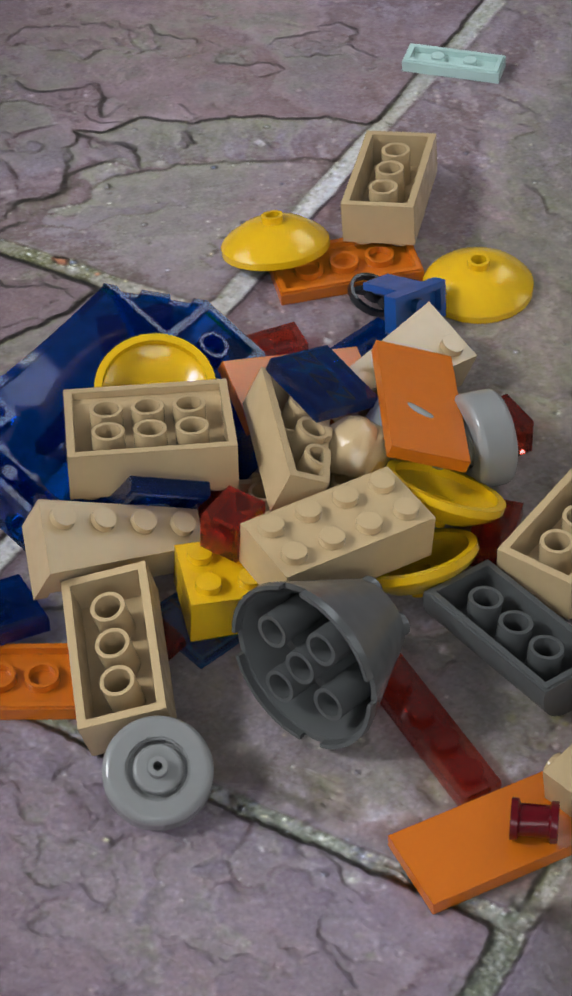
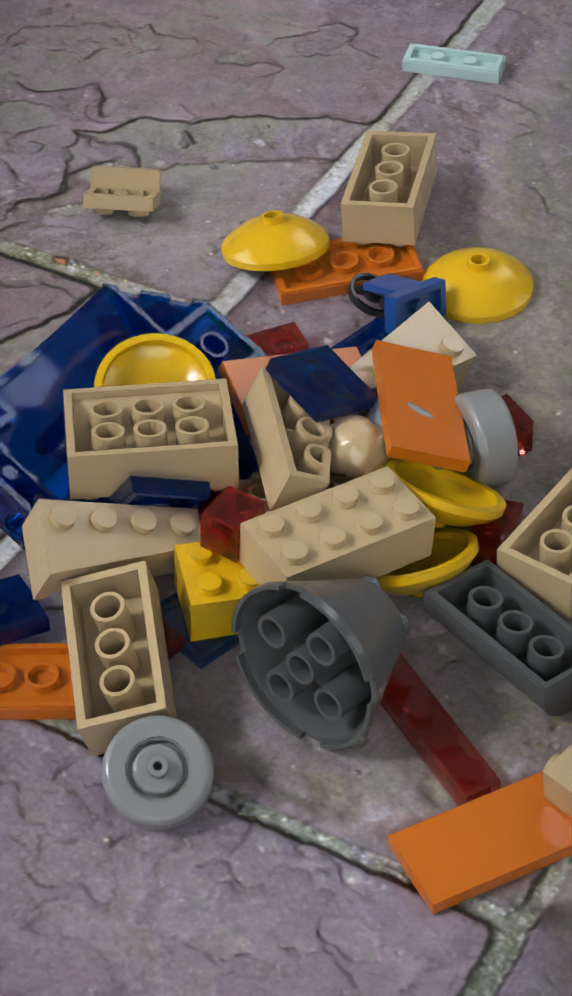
dark red bush [509,797,560,844] -> none
none -> tan bracket [83,166,161,217]

